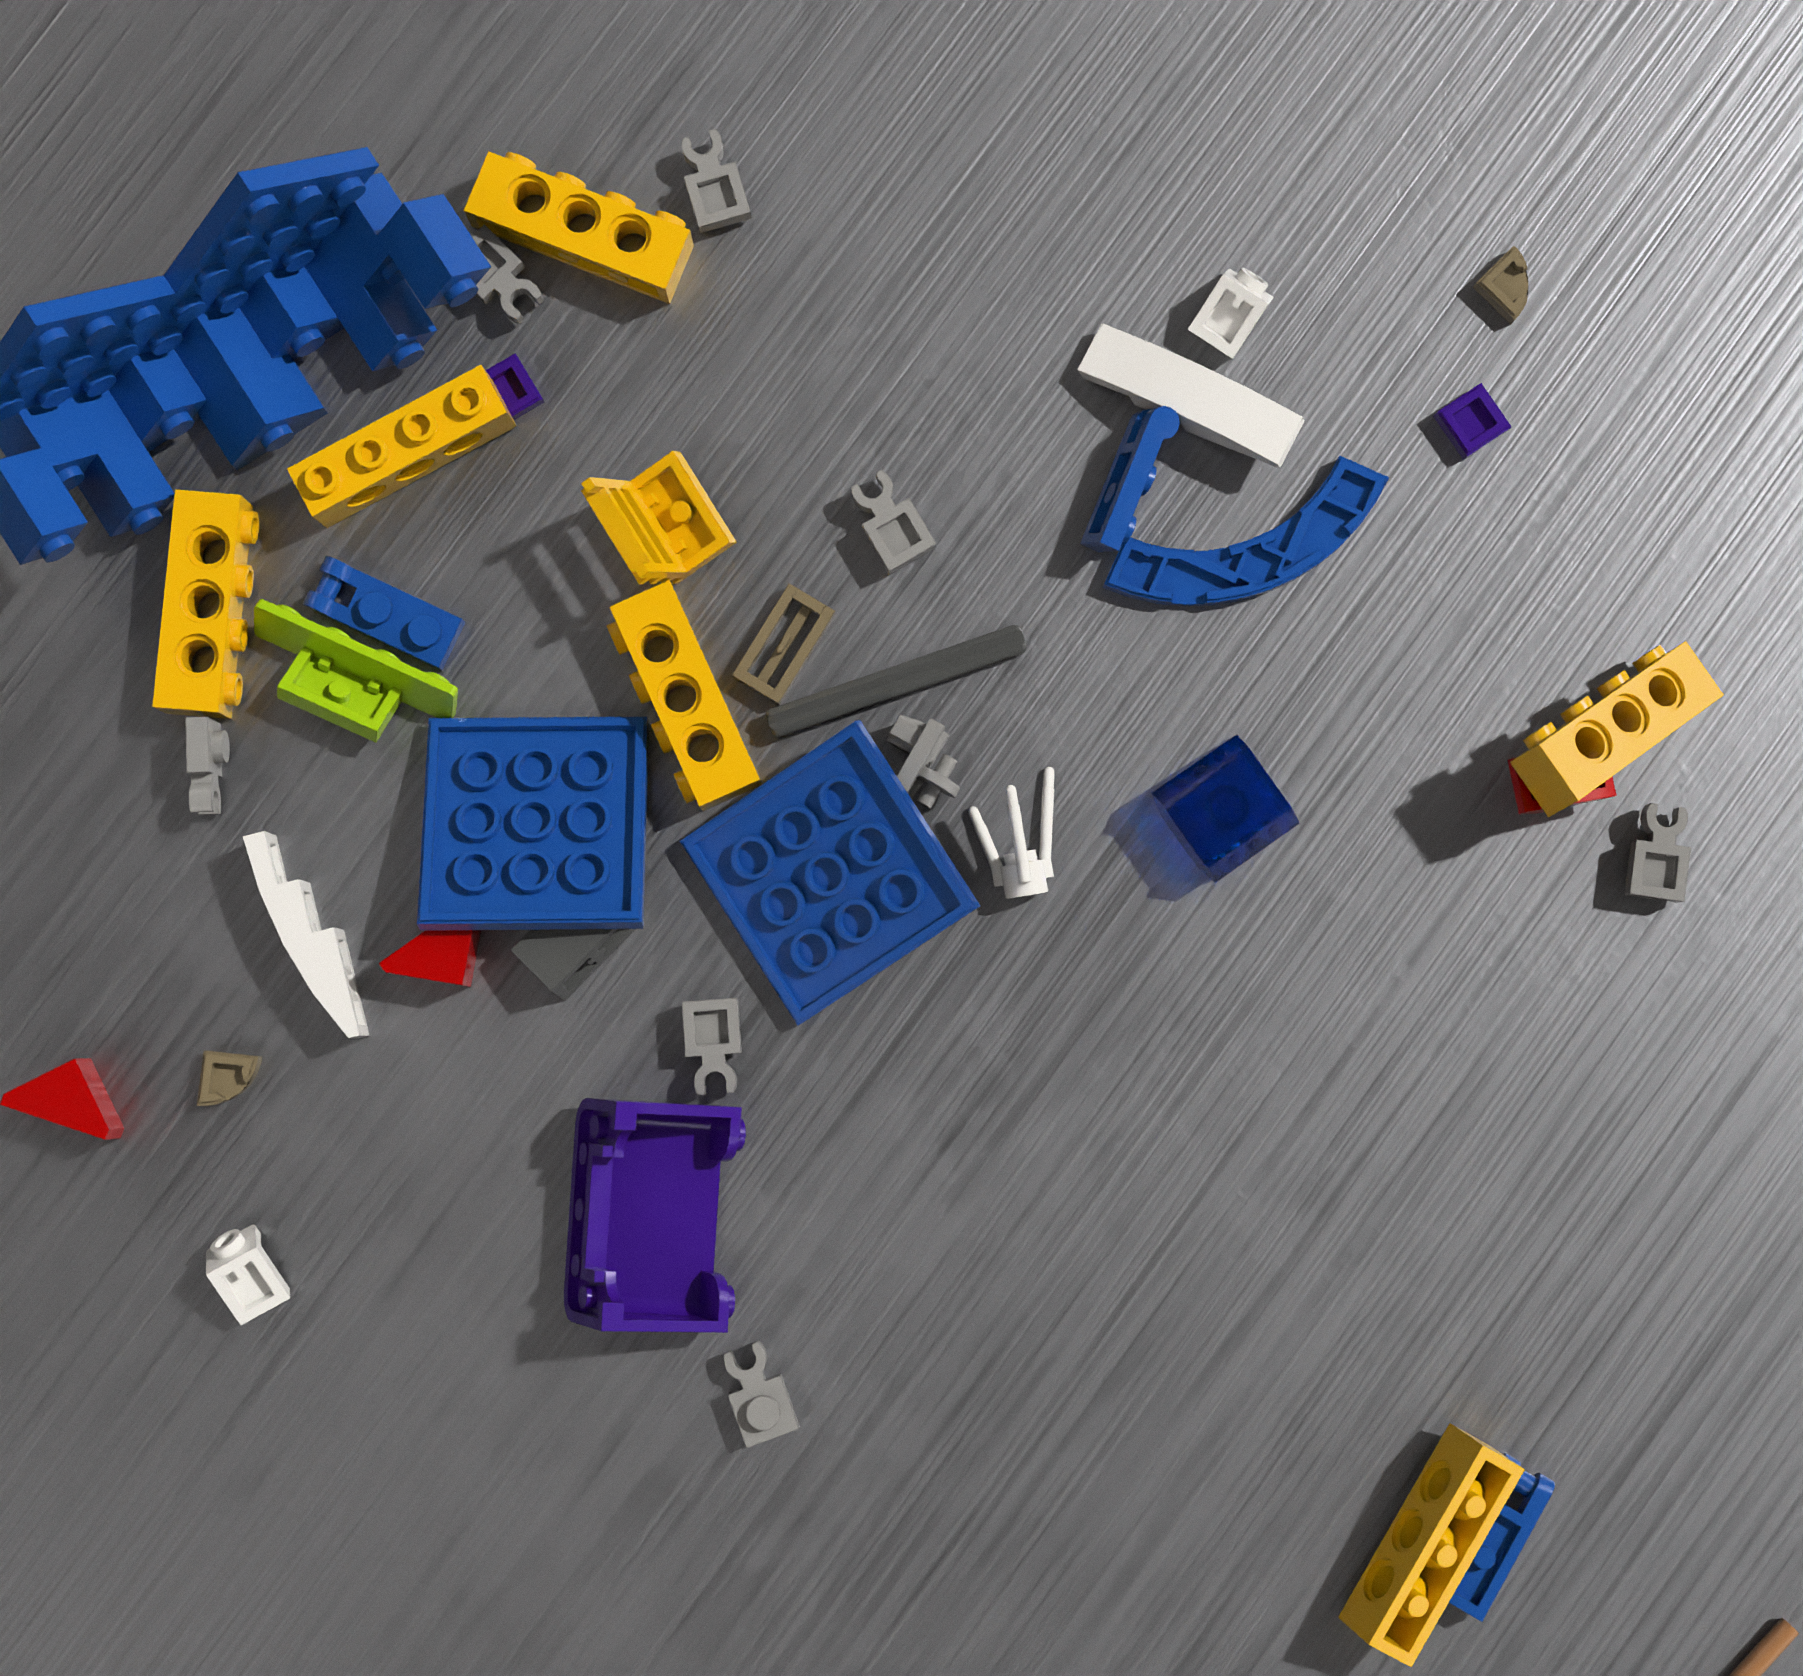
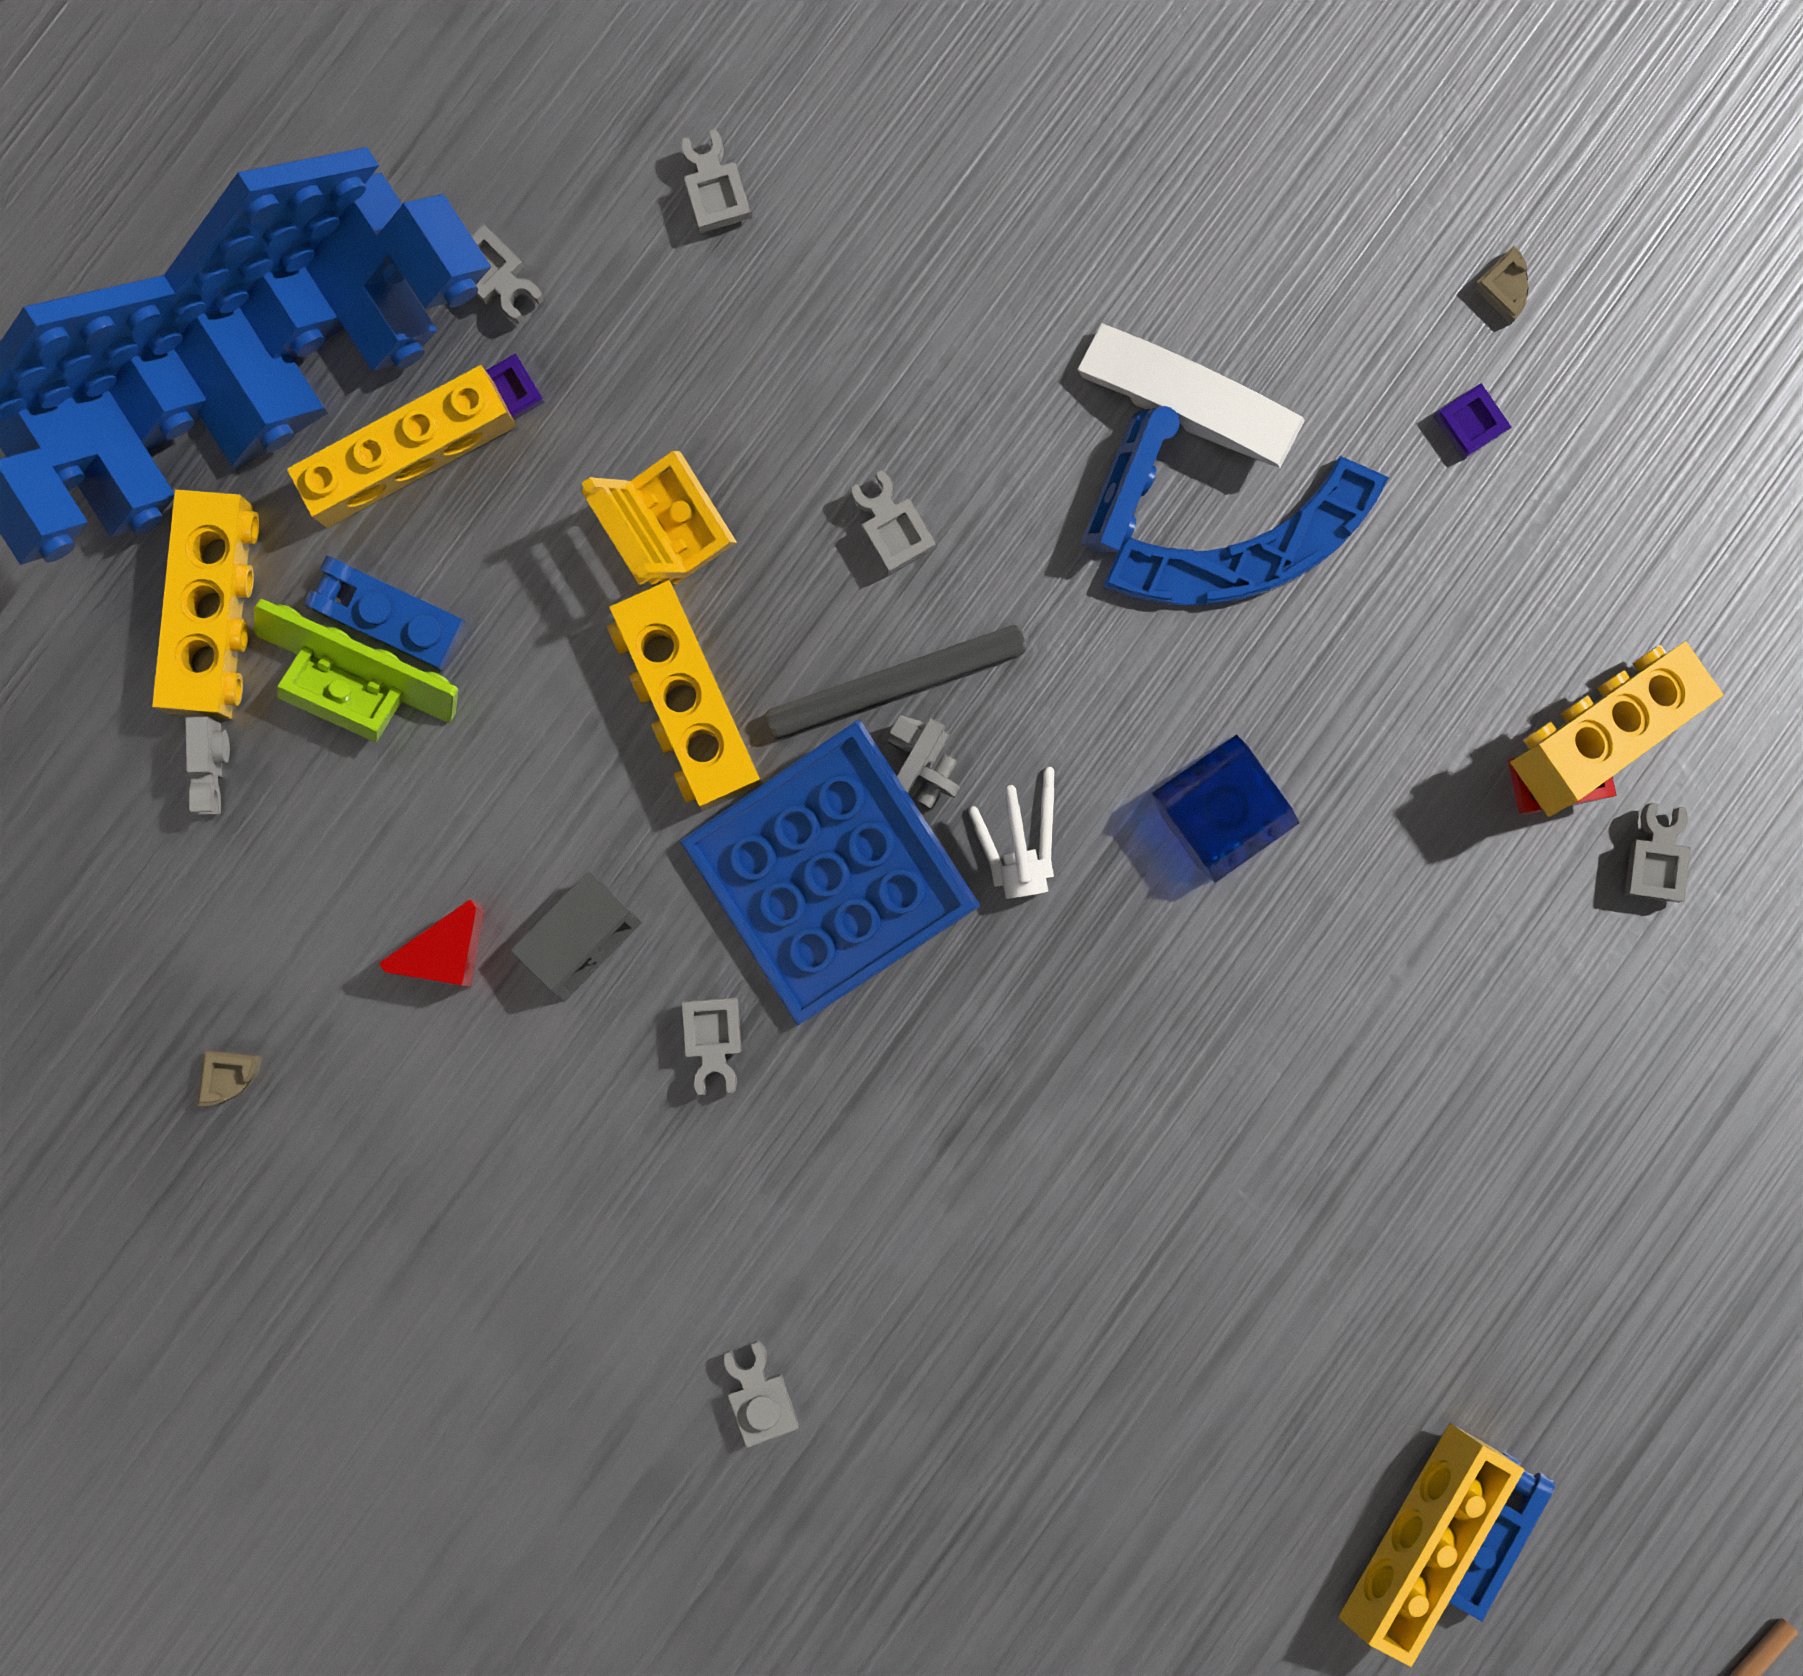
red slope [0,1058,124,1140] -> none
white bracket [206,1224,290,1325] -> none
white slope [243,831,370,1039] -> none
blue tile [417,716,649,931] -> none
yellow brick [464,151,694,304] -> none
dark purple windscreen [564,1098,746,1333] -> none
dark tan tile [732,583,836,706] -> none
white bracket [1188,268,1274,359] -> none

